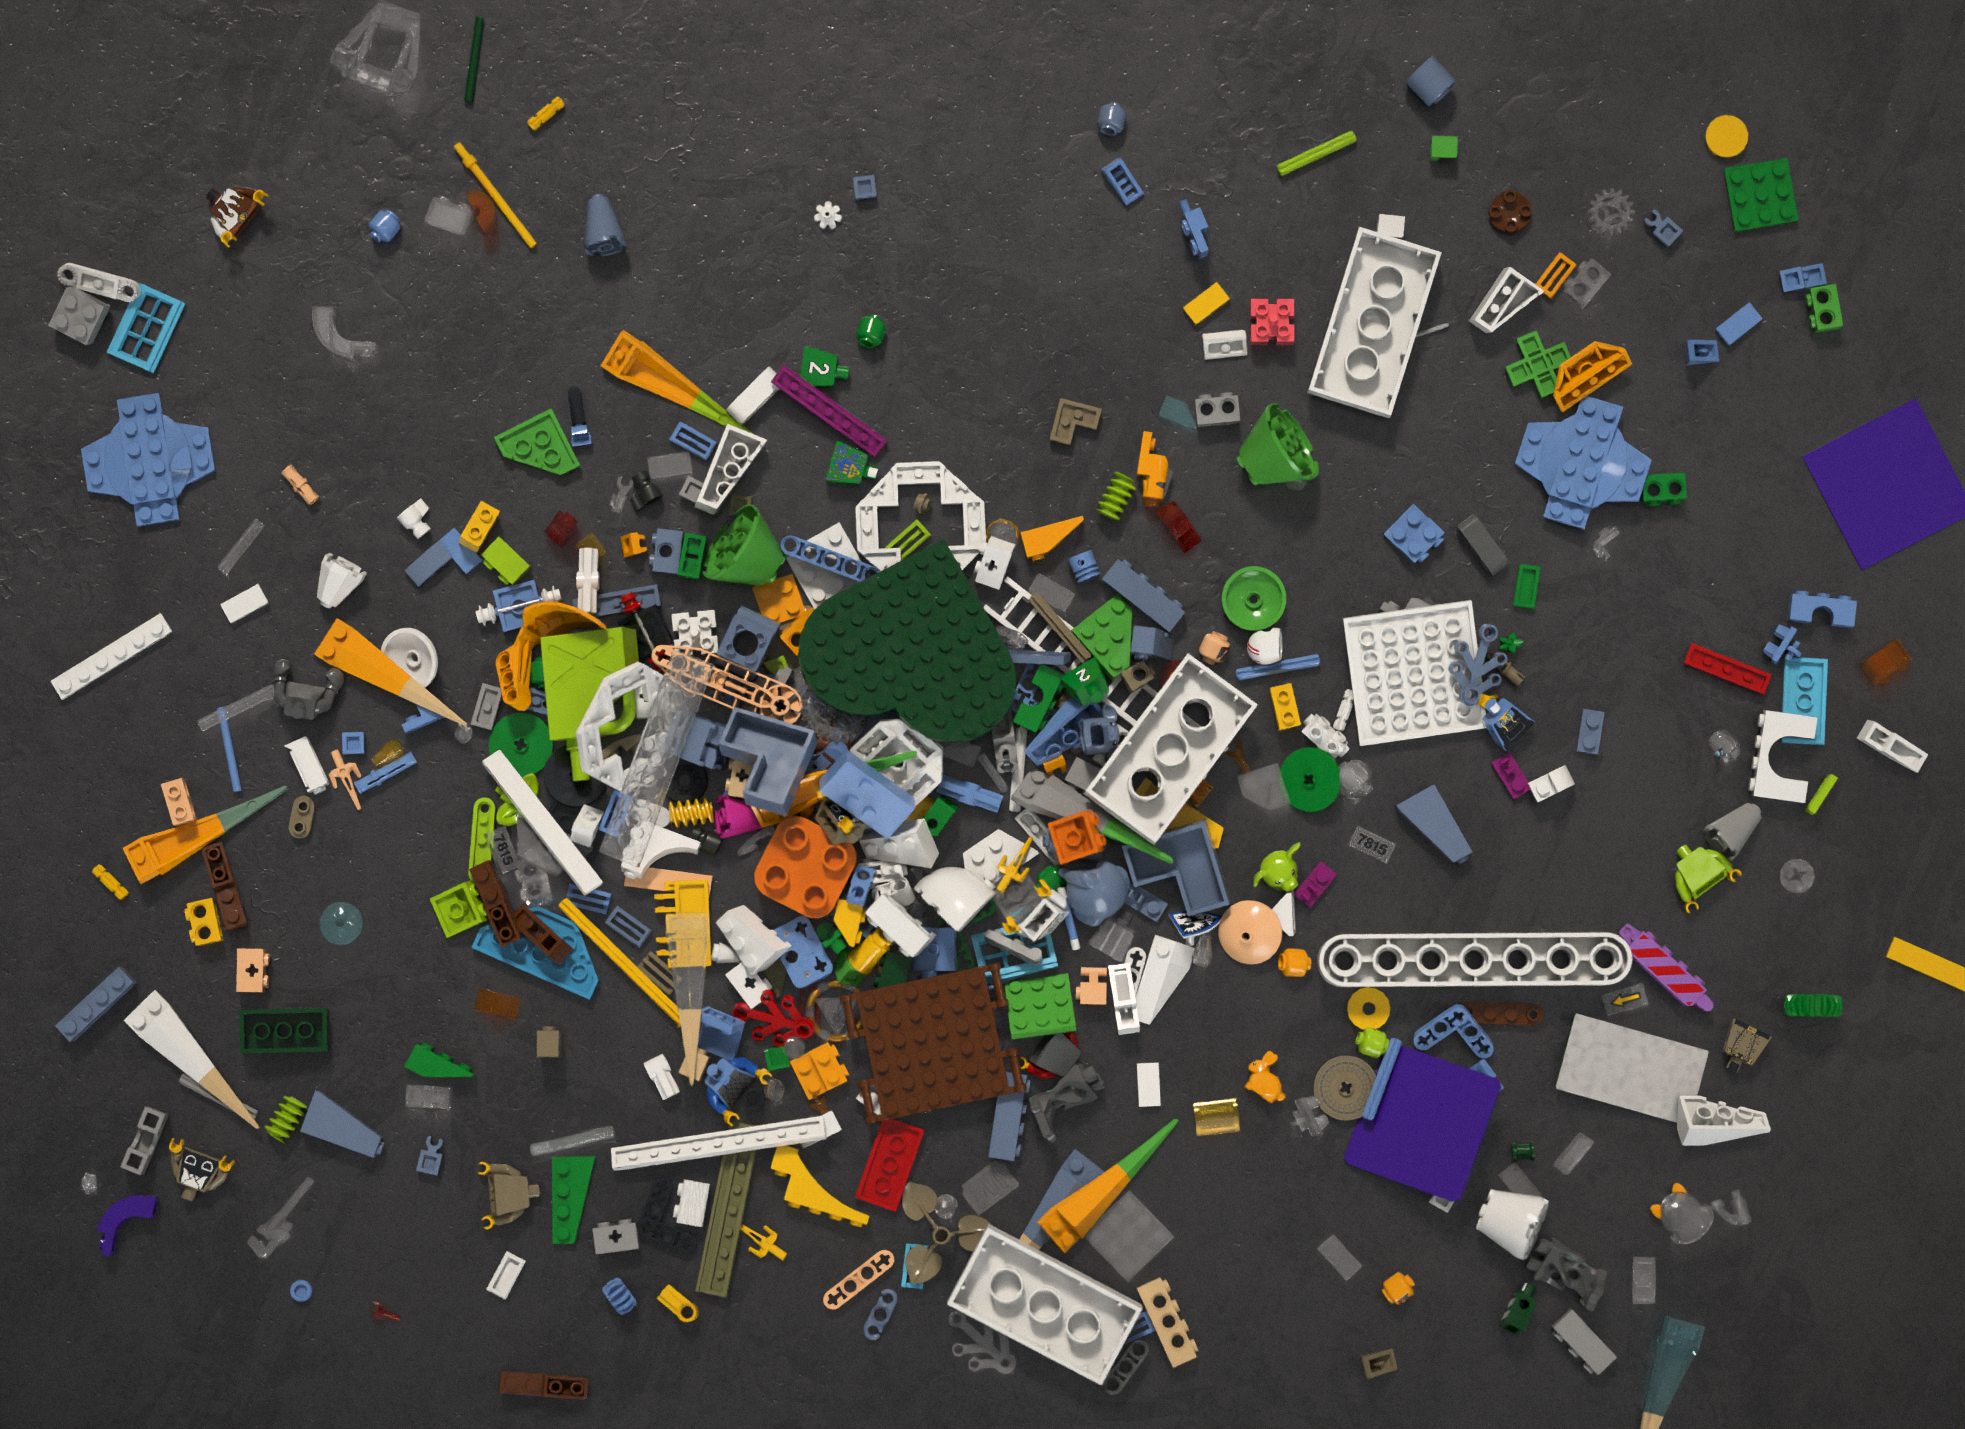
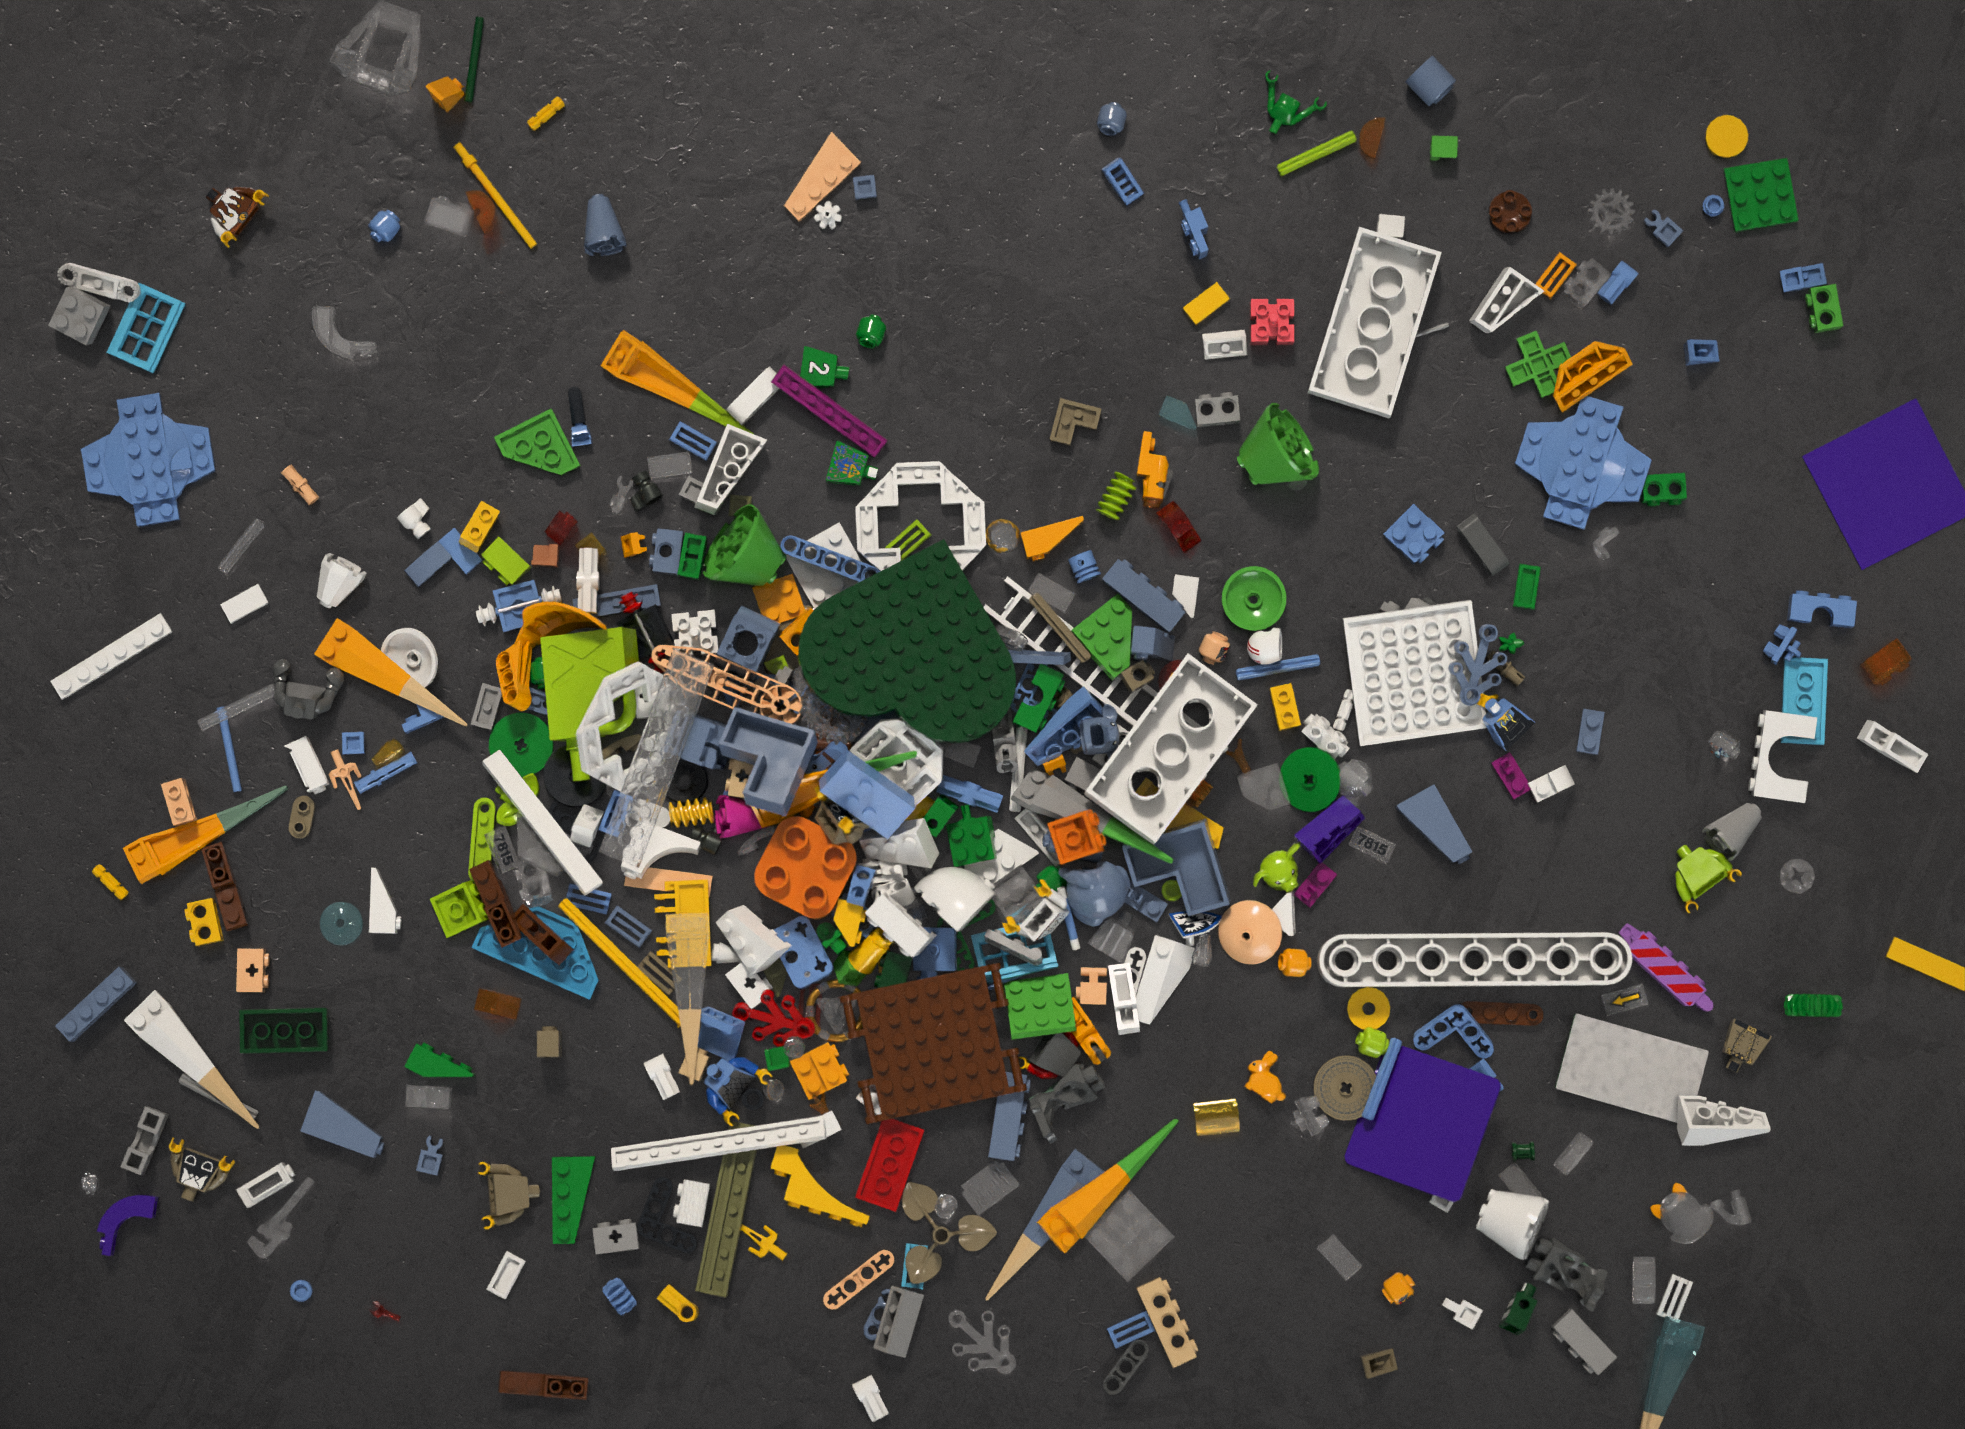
lime piece [264,1096,309,1144] -> none
clear plate [455,722,473,744] -> none
clear axle [530,1126,615,1156] -> none
dark tan plate [914,493,932,514] -> none
white plate [947,1224,1142,1385] -> none
white brick [974,536,1015,590] -> none
clear tile [977,754,1009,794] -> none
yellow piece [996,836,1033,893] -> none
green torso [1060,657,1110,706] -> none
white tile [1137,1063,1161,1107] -> none
red plate [1683,643,1772,695] -> none
medium blue tile [1715,302,1763,346] -> none
lime tile [1805,774,1838,815] -> none
none -> white window [236,1162,295,1208]
none -> white slope [369,868,402,934]
none -> light orange slope [425,76,465,113]
none -> nougat panel [531,544,560,568]
none -> light nougat wing [784,132,861,222]
none -> white piece [852,1375,889,1422]
none -> light grey brick [873,1285,924,1358]
none -> green plate [946,805,997,867]
none -> light orange plate [1072,997,1111,1065]
none -> lime tile [1161,880,1182,901]
none -> white sticker [1172,575,1199,618]
none -> green piece [1265,70,1327,135]
none -> dark purple wedge [1294,796,1365,864]
none -> clear orange plate [1359,117,1386,160]
none -> white plate [1442,1298,1483,1330]
none -> medium blue piece [1597,261,1639,305]
none -> white tile [1656,1274,1693,1323]
none -> medium blue plate [1702,195,1724,217]

